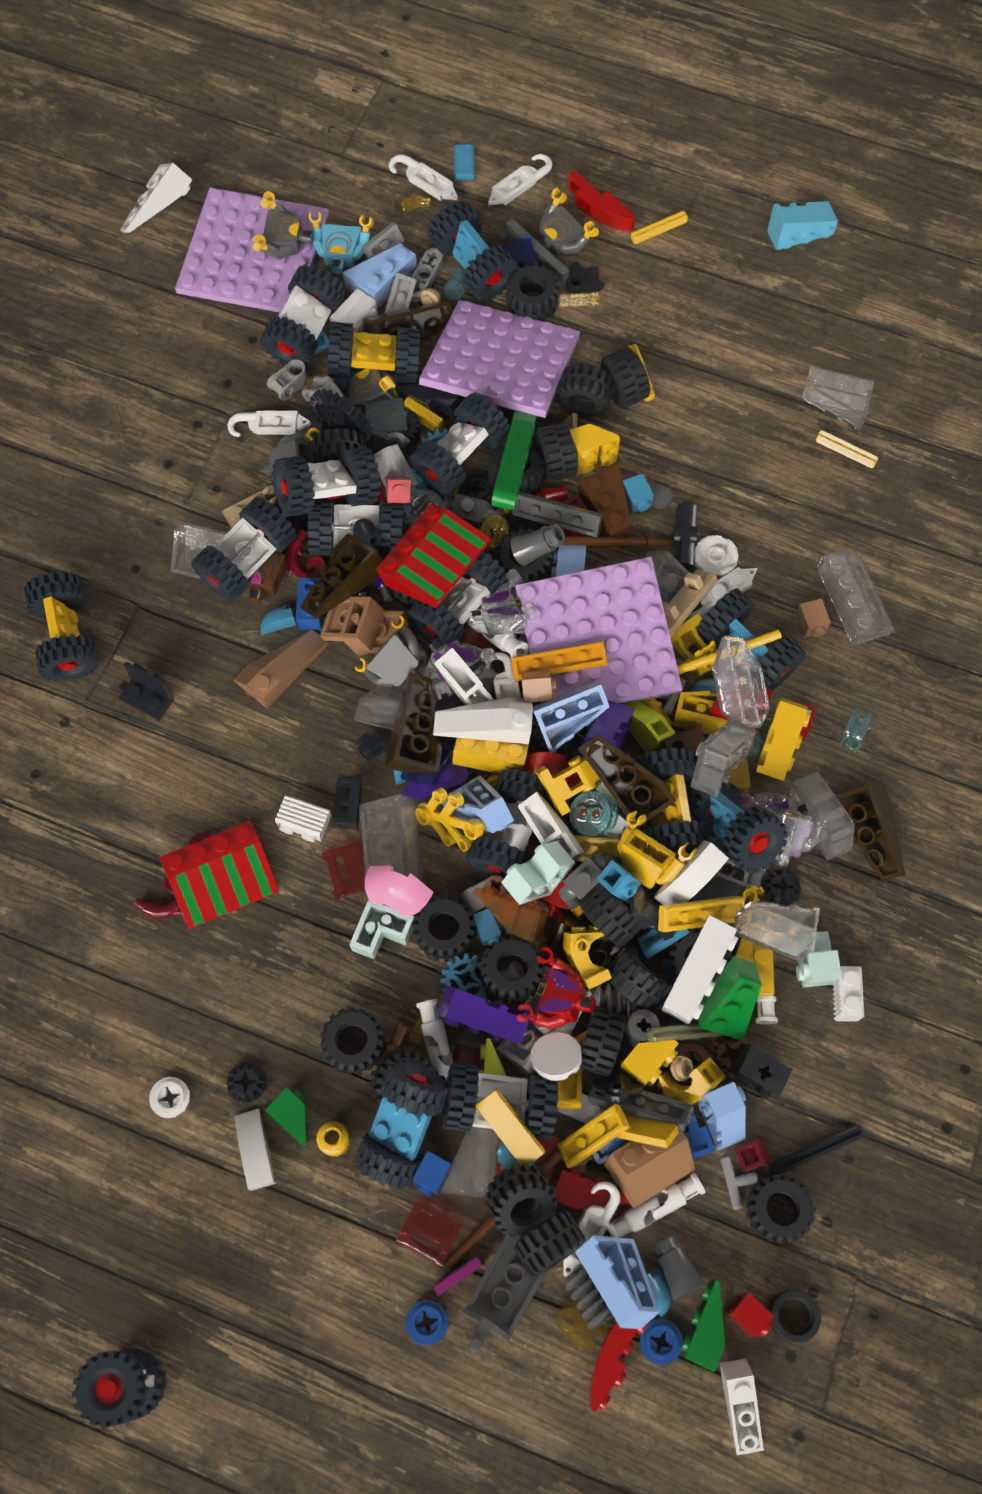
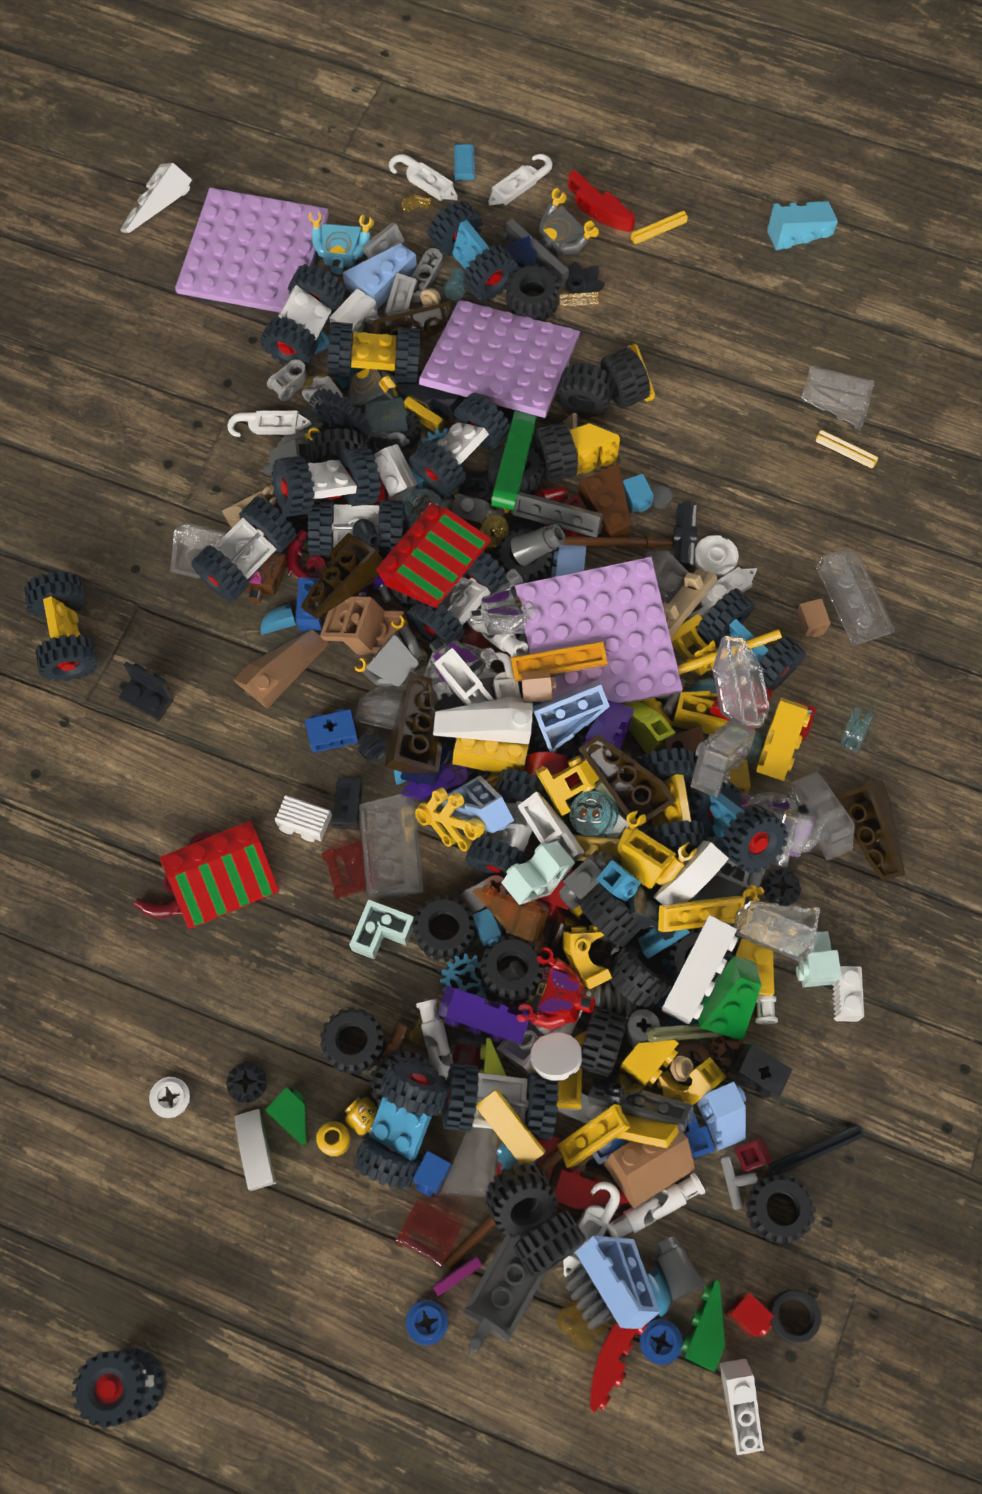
dark grey torso [253,191,313,260] -> none
bright pink brick [365,865,433,918] -> none
brick [385,476,411,503] -> none
none -> blue brick [305,709,358,753]
none -> yellow head [344,1097,379,1135]

